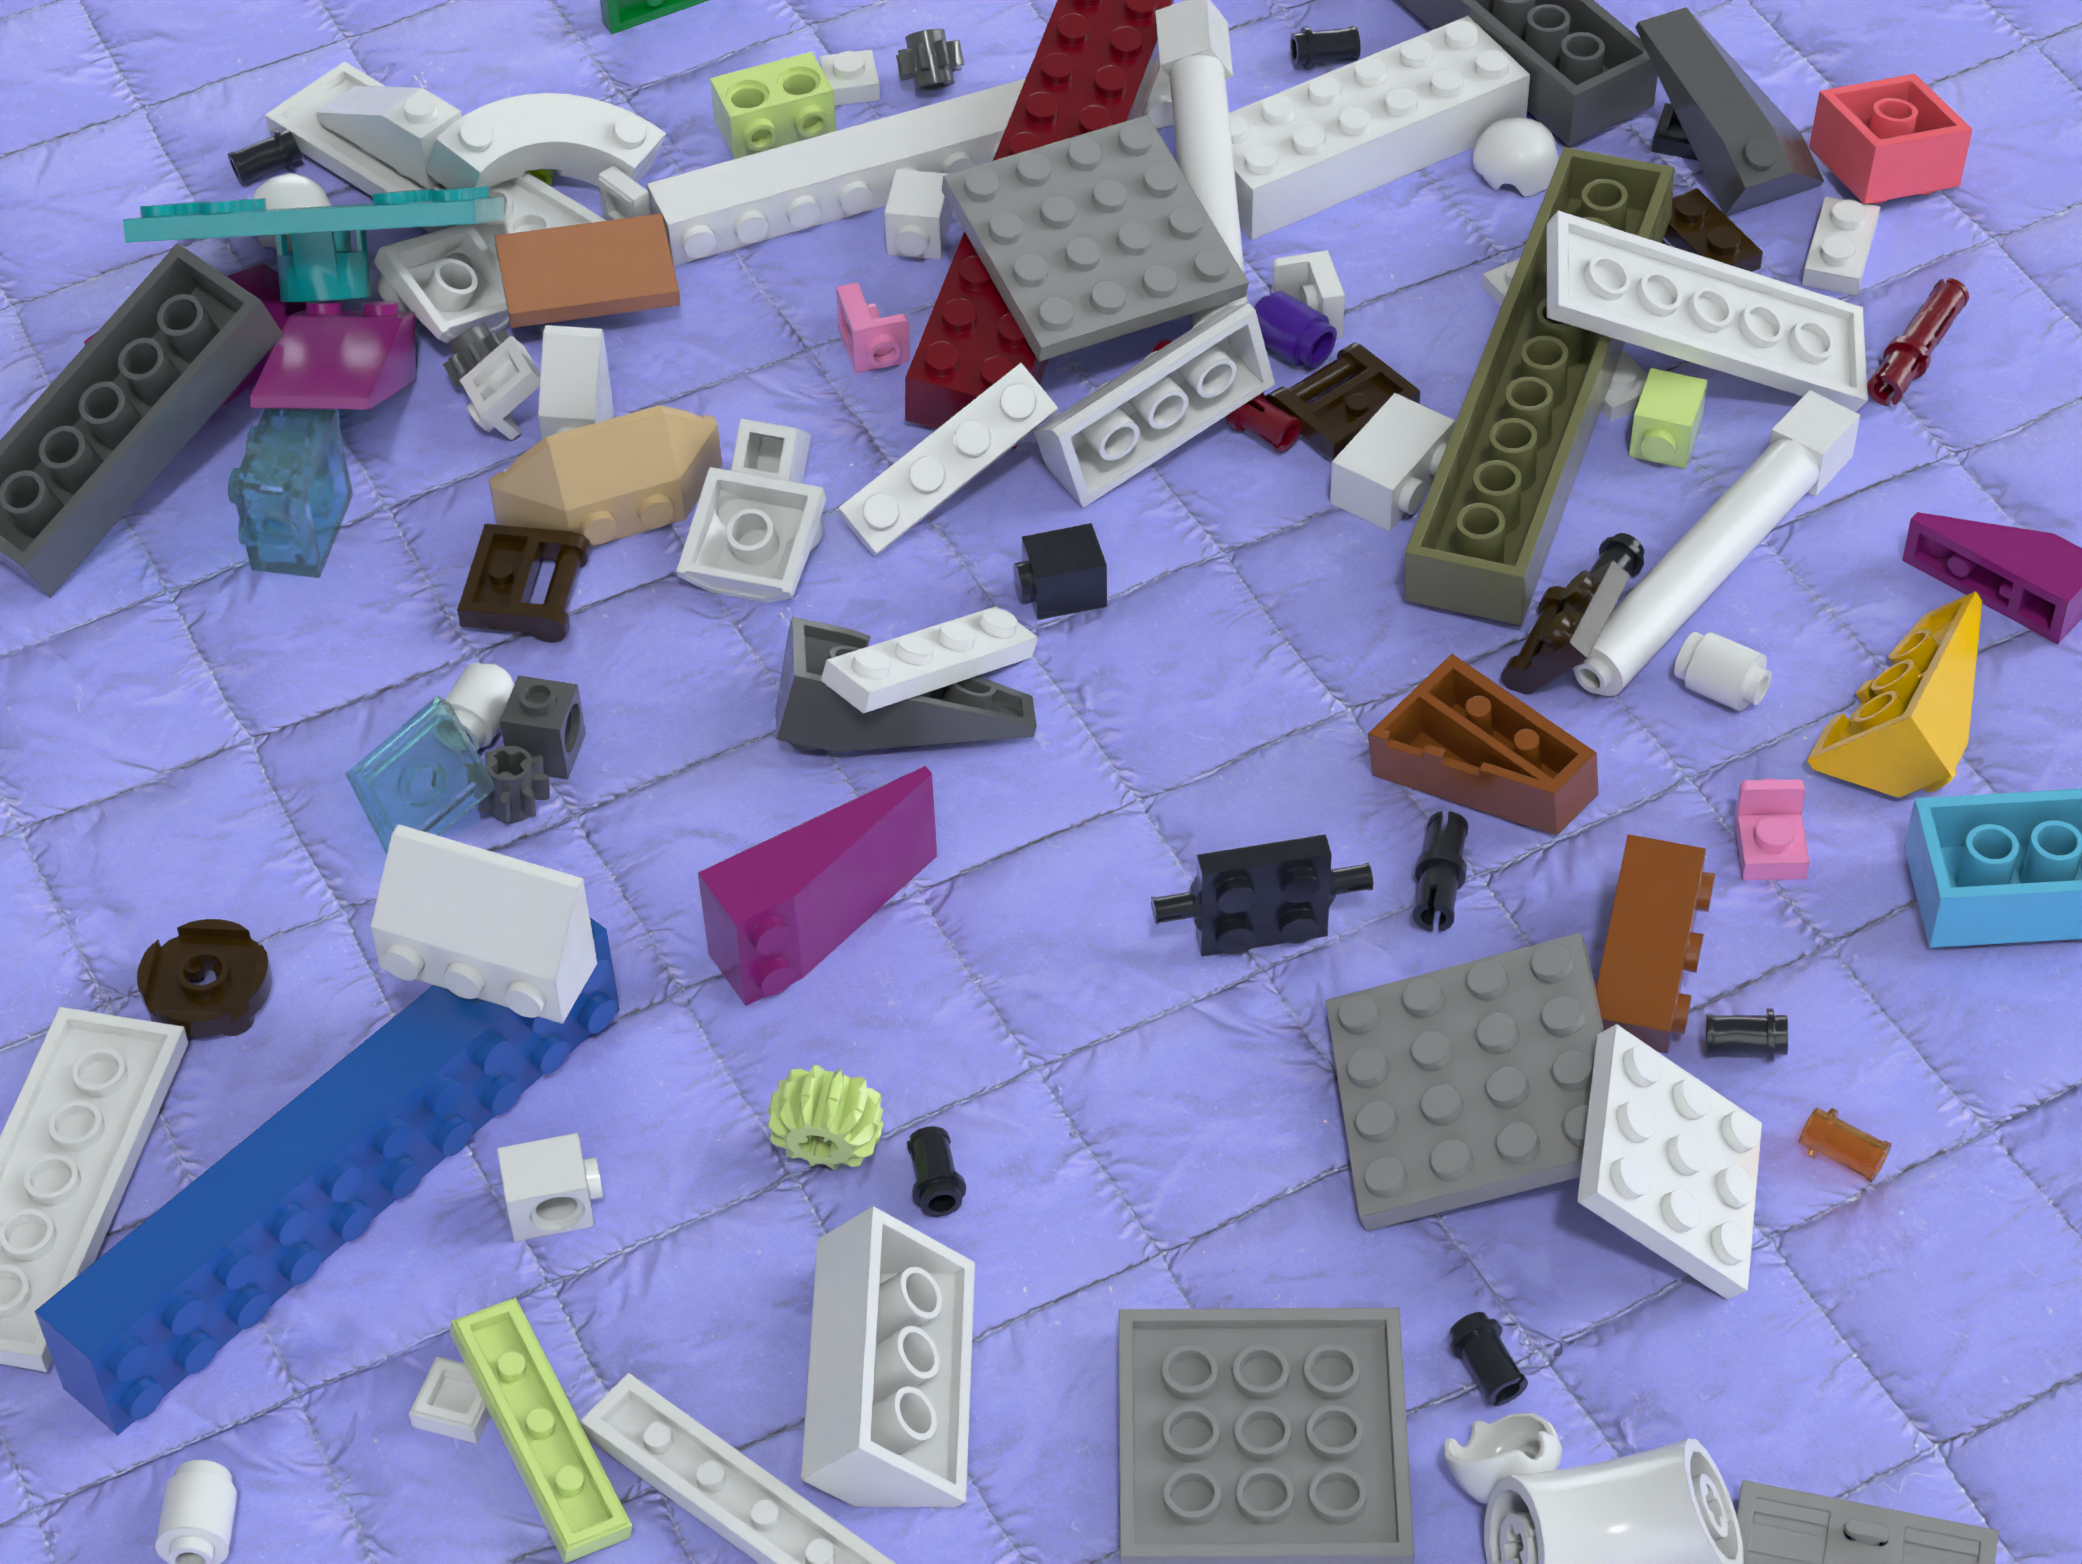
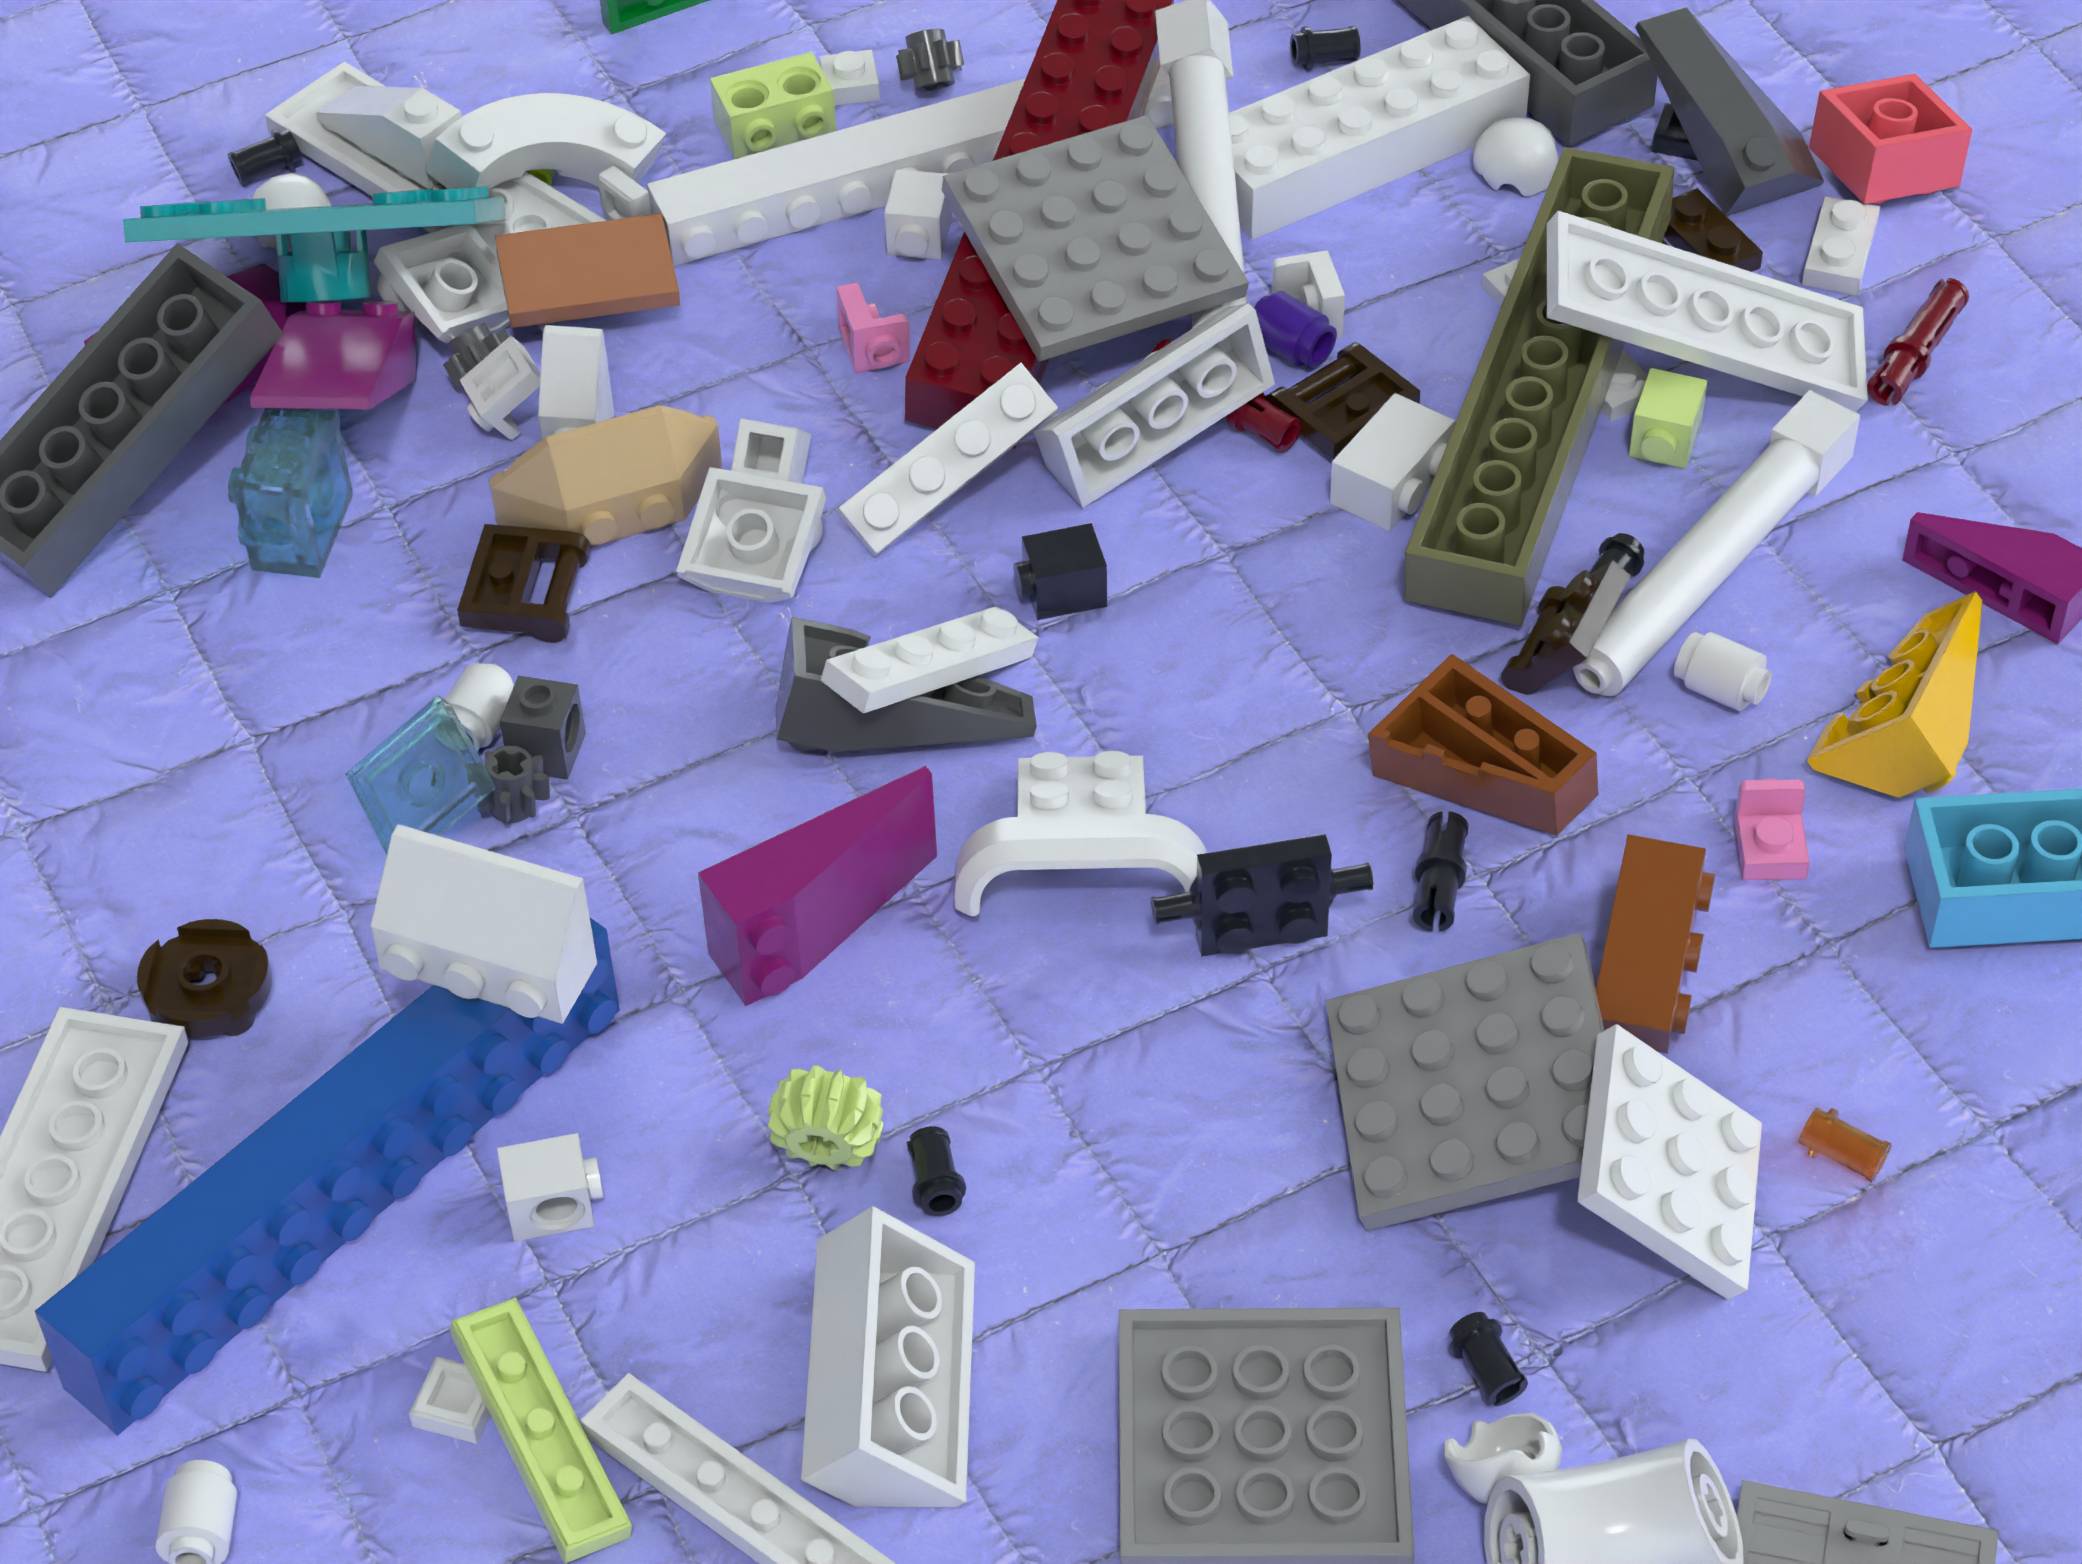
black pin [1706,1008,1788,1062] -> none
none -> white piece [954,751,1207,916]

